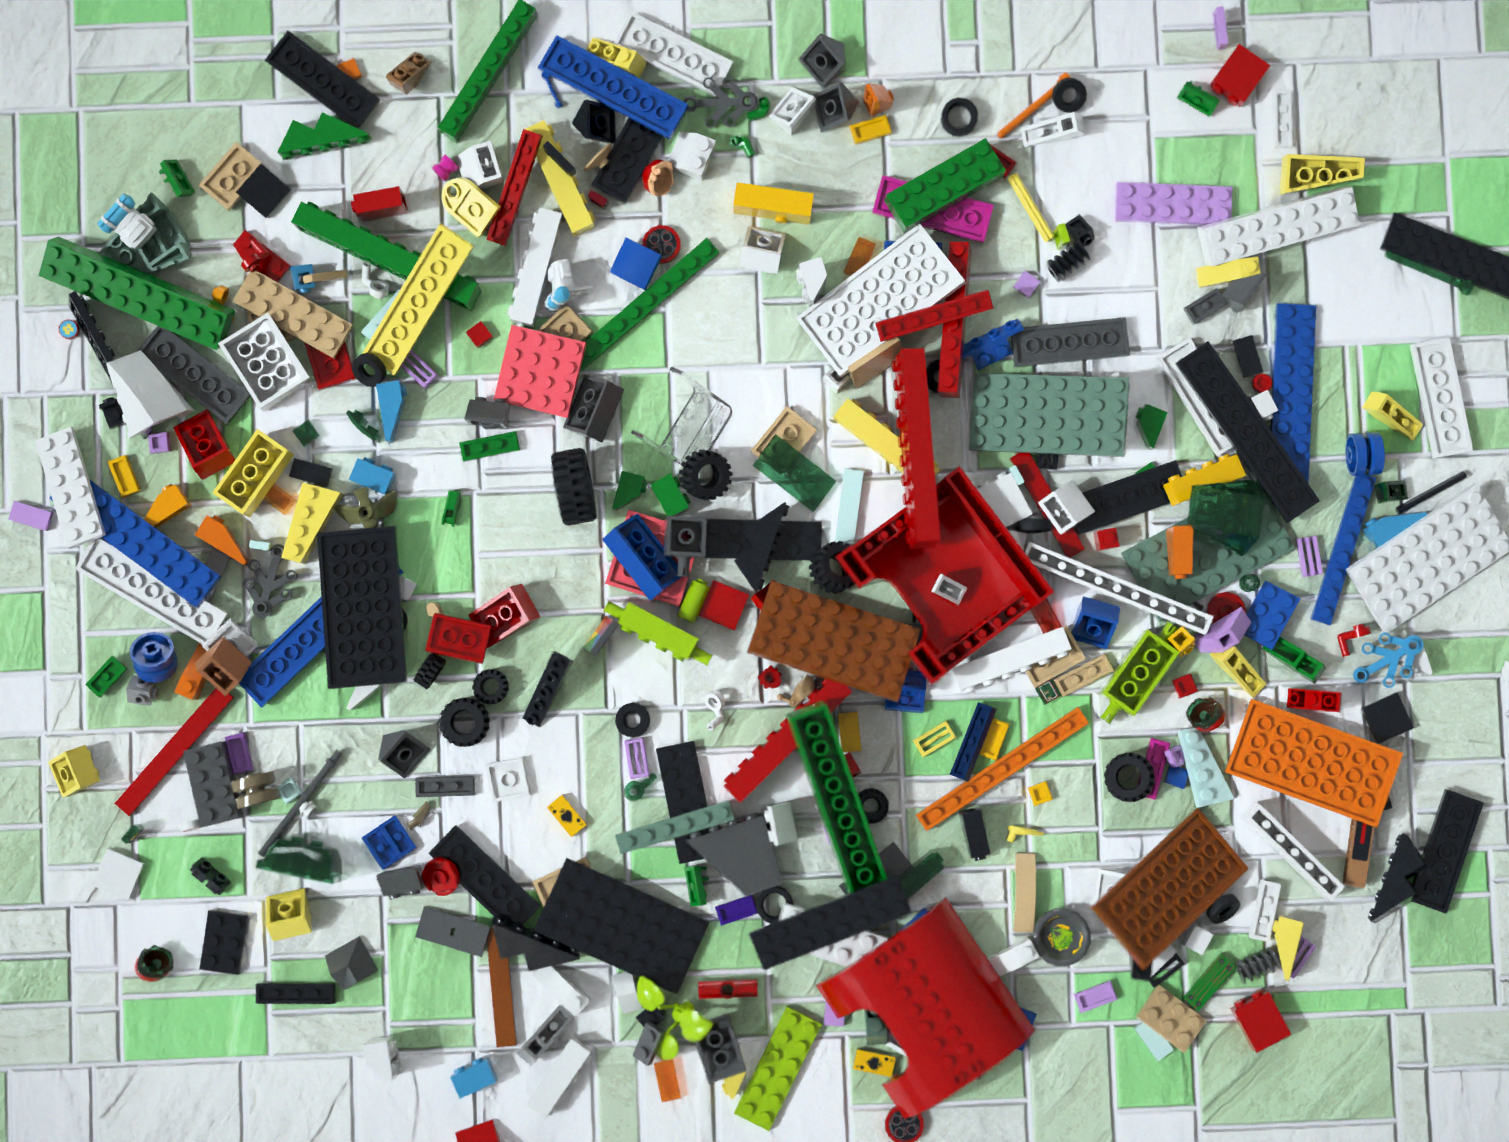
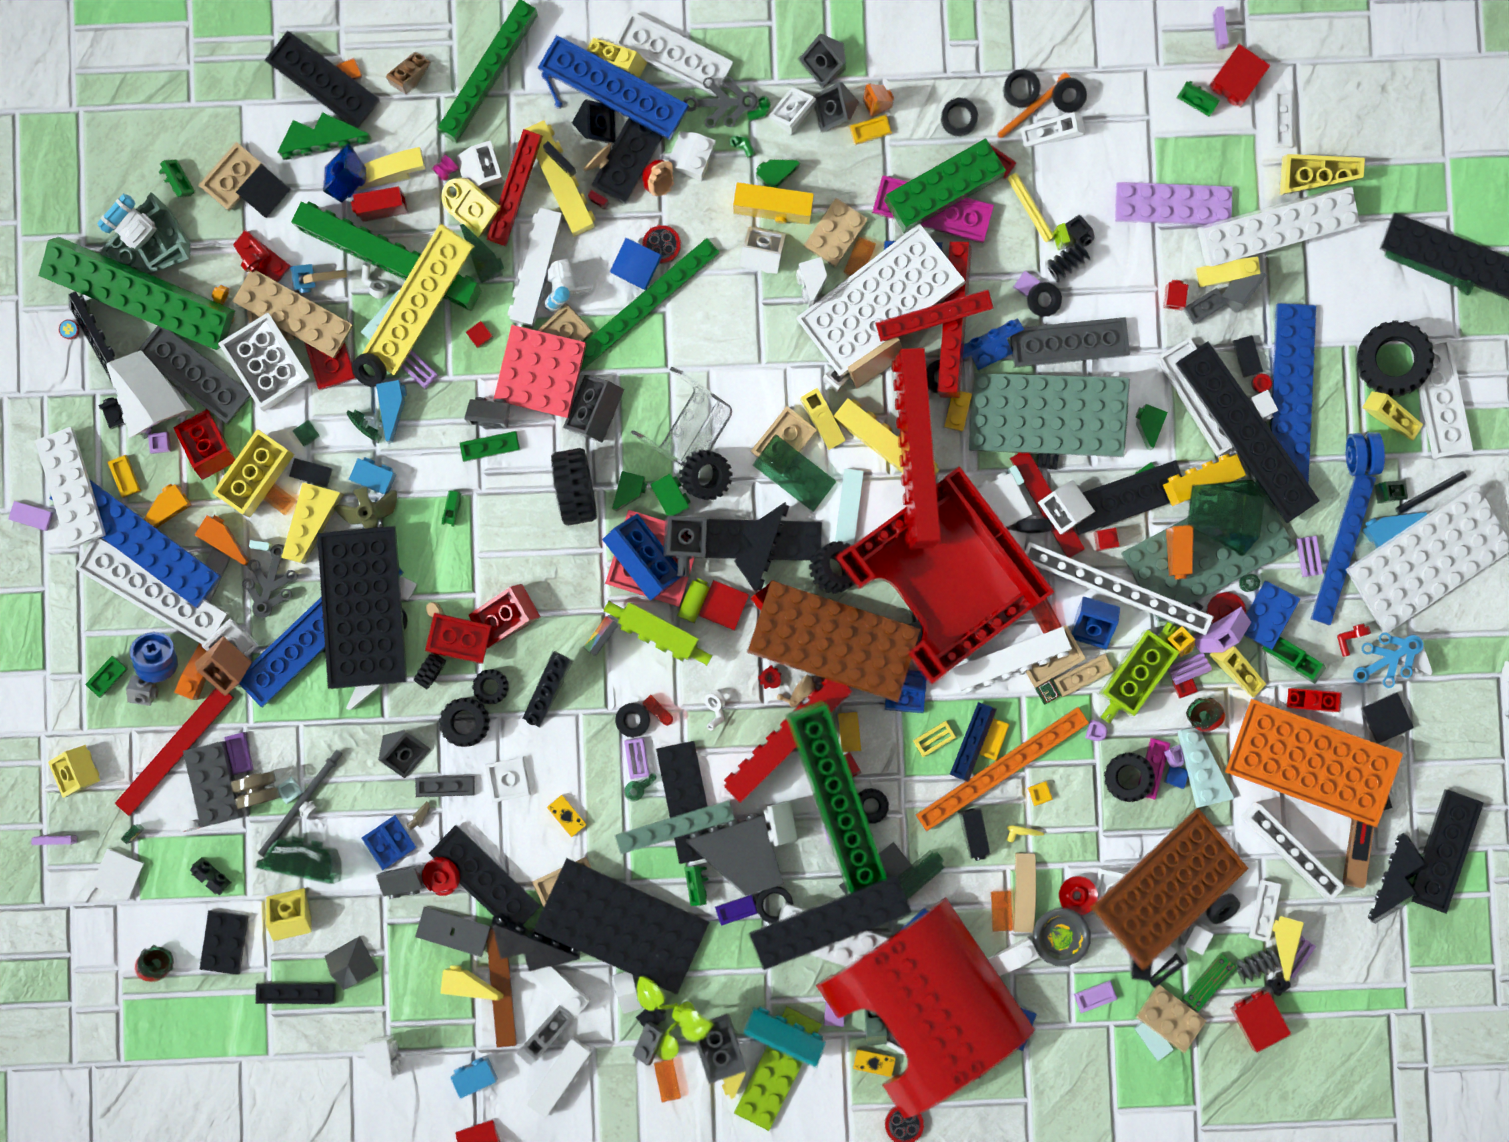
red piece [698,979,758,999] -> none
white slope [932,574,967,605] -> none
none -> lavender tile [32,835,77,845]
none -> clear blue slope [323,144,366,203]
none -> light yellow slope [350,147,426,191]
none -> light yellow slope [441,965,504,1000]
none -> clear green slope [460,224,504,283]
none -> clear red bar [642,695,673,726]
none -> teal slope [744,1006,826,1068]
none -> green slope [756,159,800,188]
none -> light yellow slope [800,388,846,450]
none -> tan plate [804,198,868,268]
none -> yellow plate [944,391,972,432]
none -> clear orange tile [990,891,1013,931]
none -> black tyre [1003,69,1041,108]
none -> black tyre [1027,282,1062,317]
none -> red dish [1058,876,1098,915]
none -> lavender tile [1085,719,1107,741]
none -> red brick [1163,280,1188,311]
none -> lavender tile [1168,653,1212,685]
none -> black plate [1267,972,1291,996]
none -> black tyre [1356,320,1435,397]

